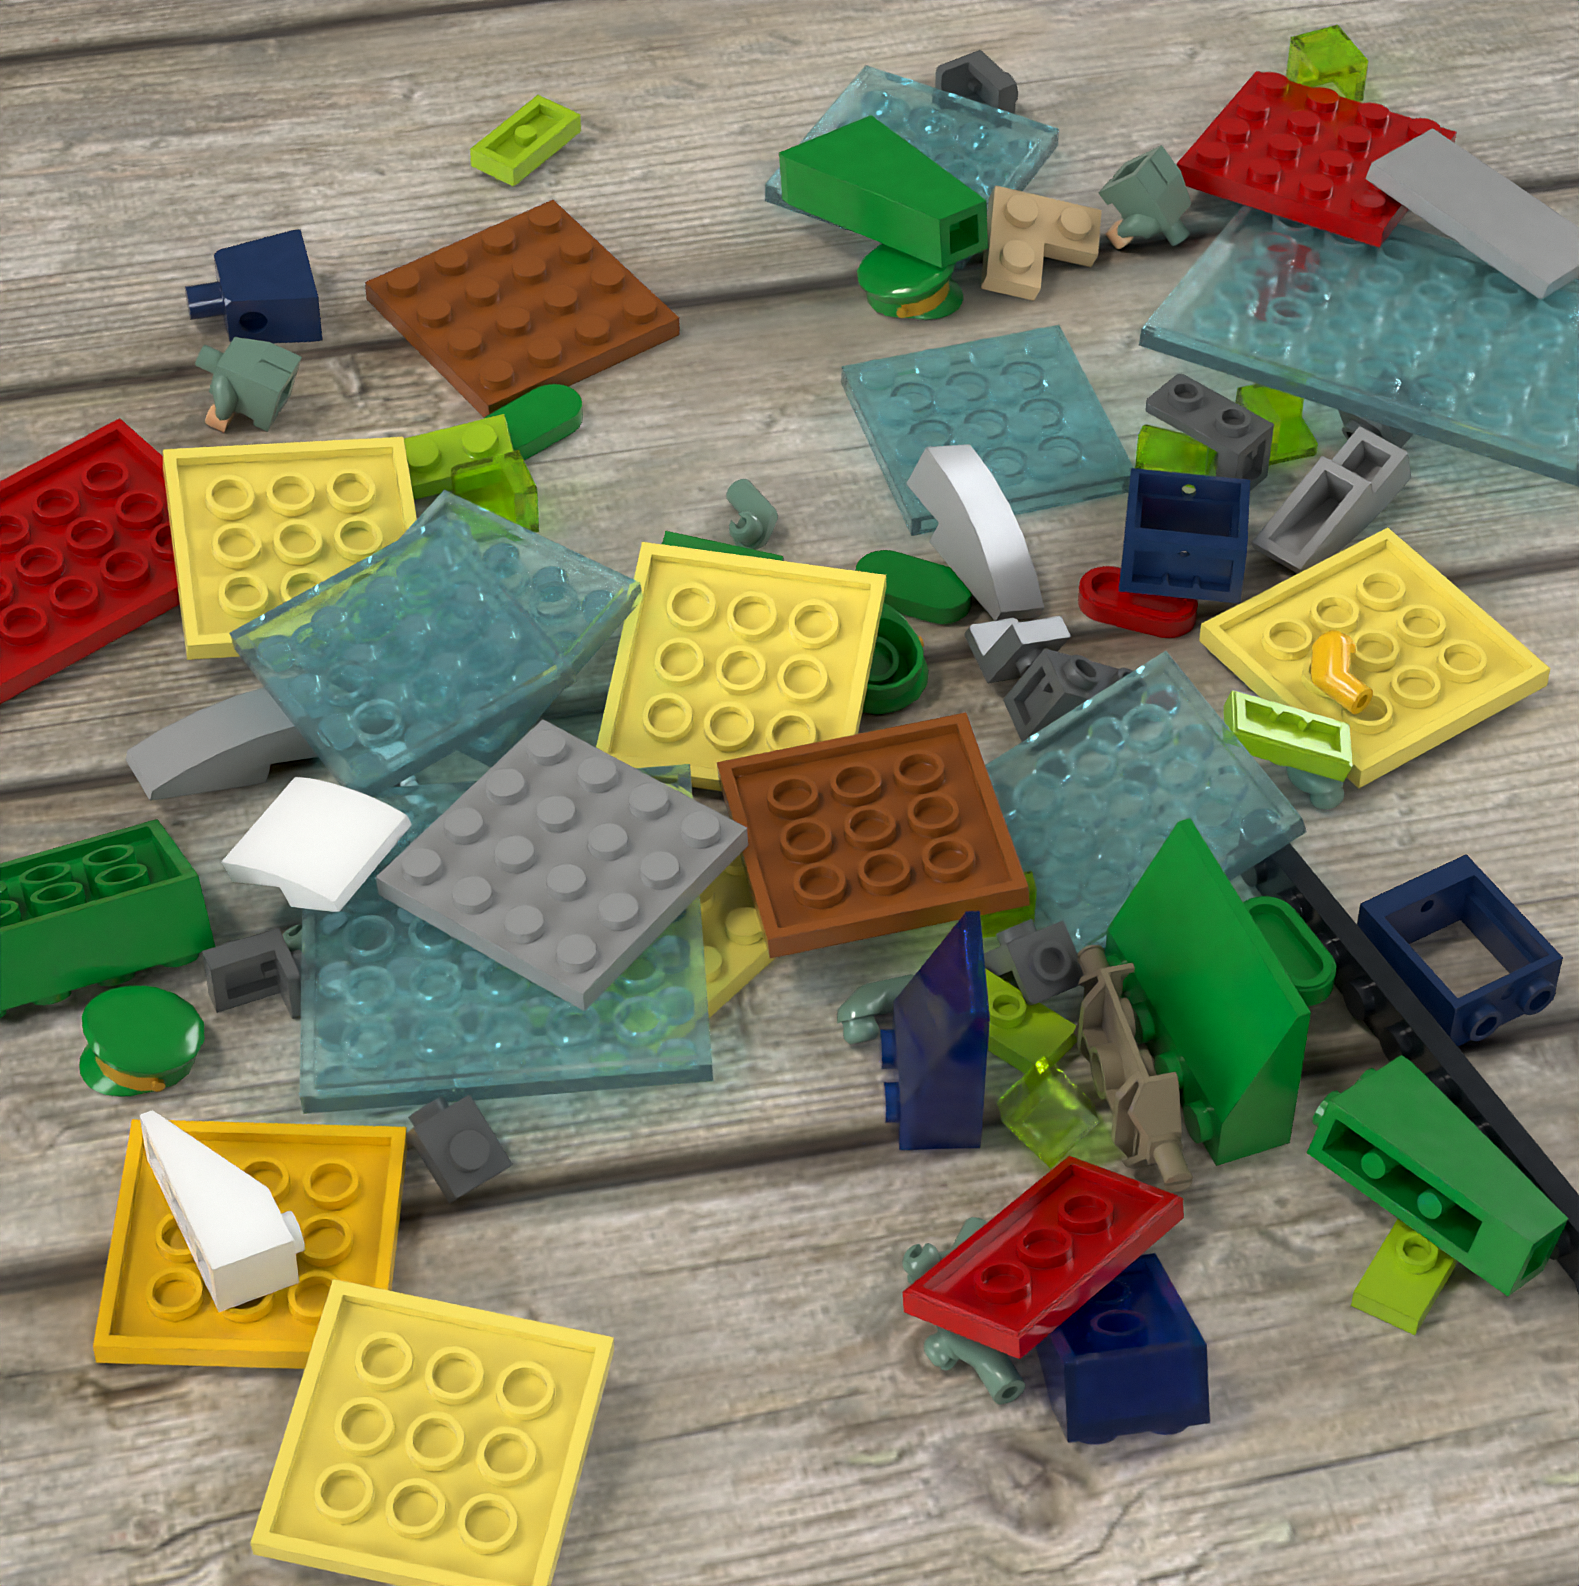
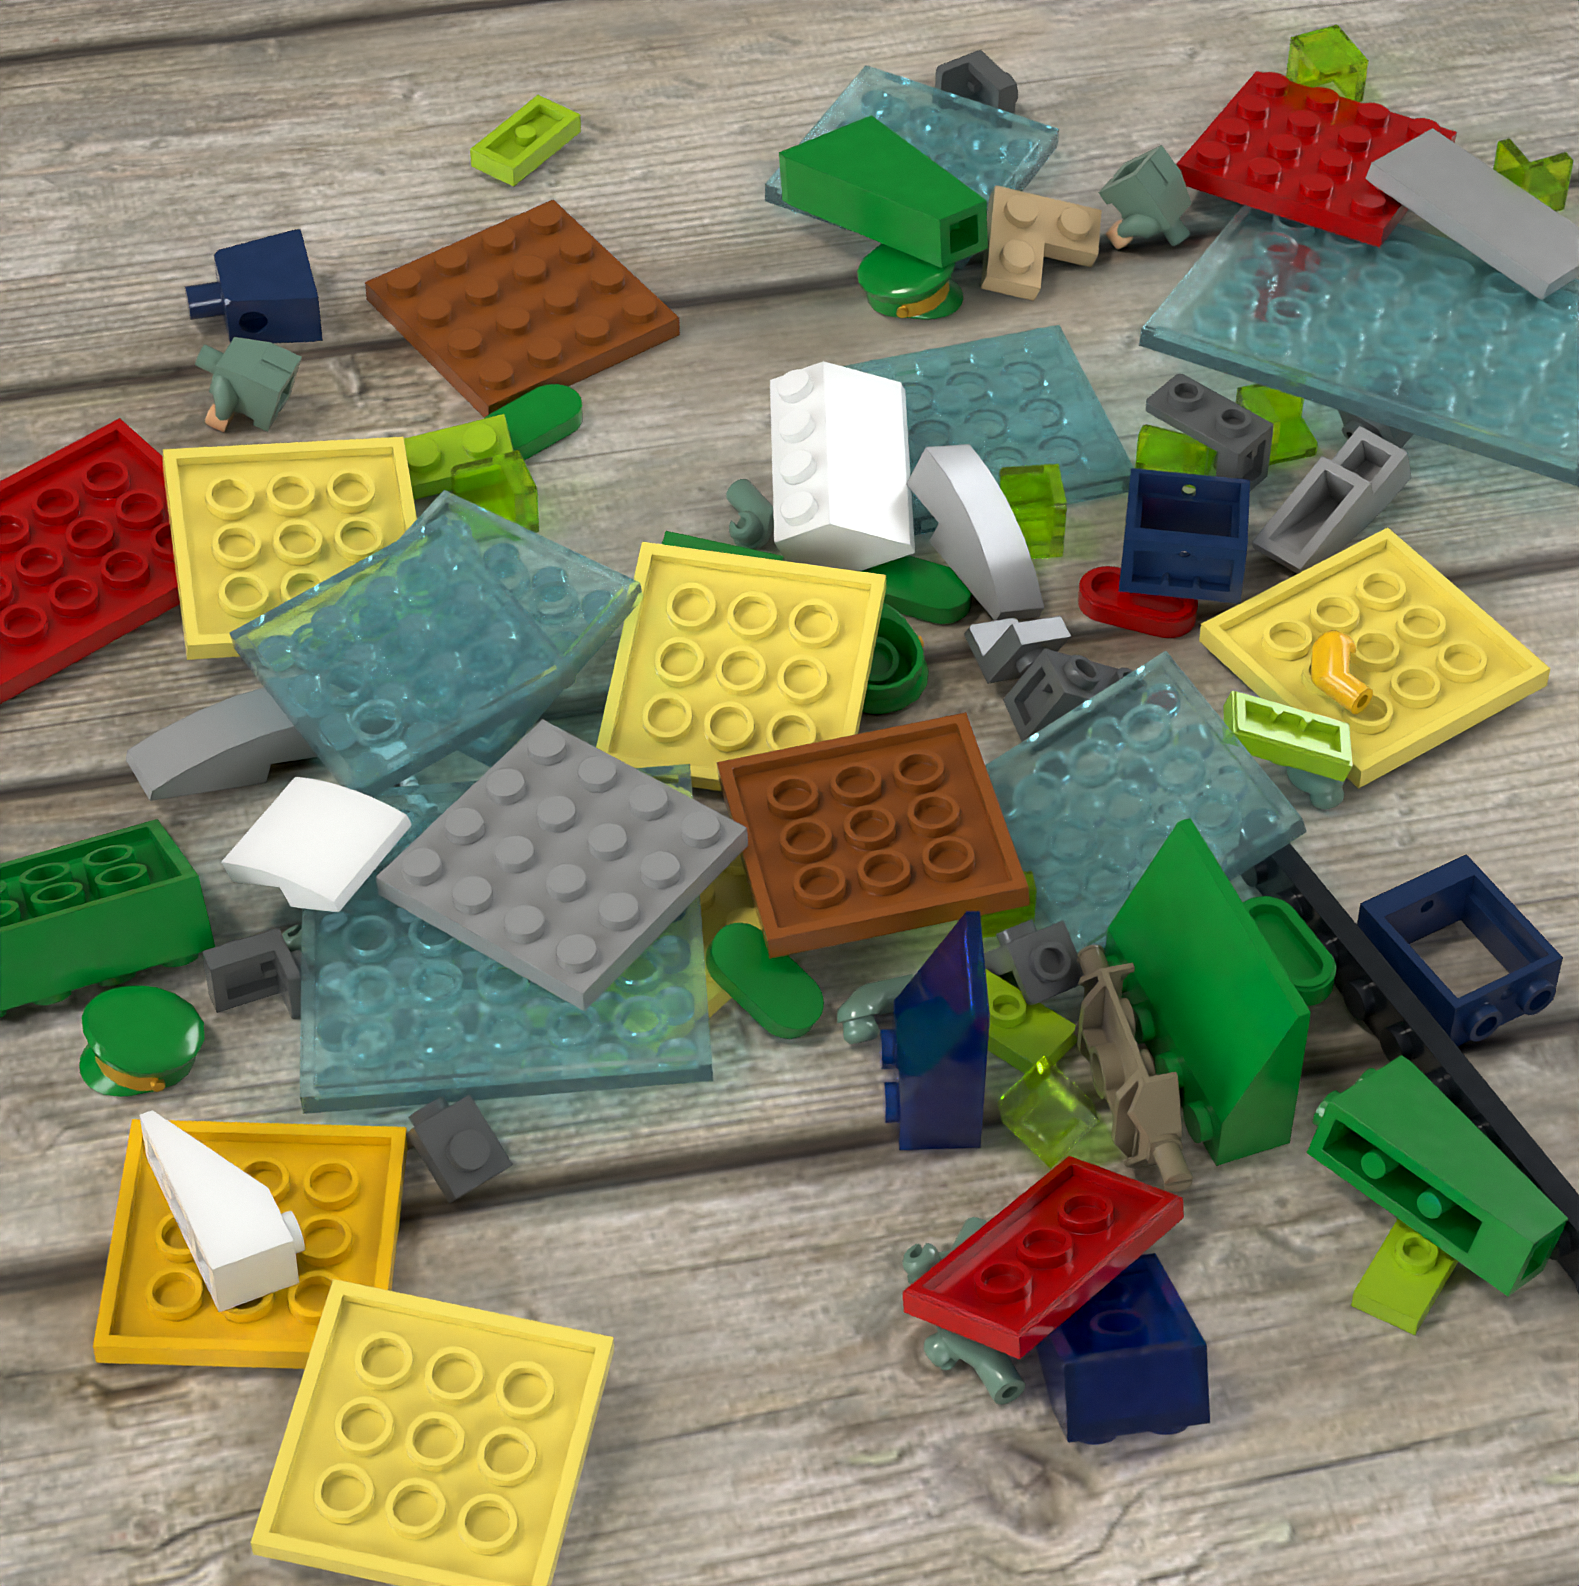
none -> green tile [705,923,824,1039]
none -> white slope [770,361,915,571]
none -> clear neon green panel [998,464,1067,559]
none -> clear neon green panel [1493,138,1574,212]

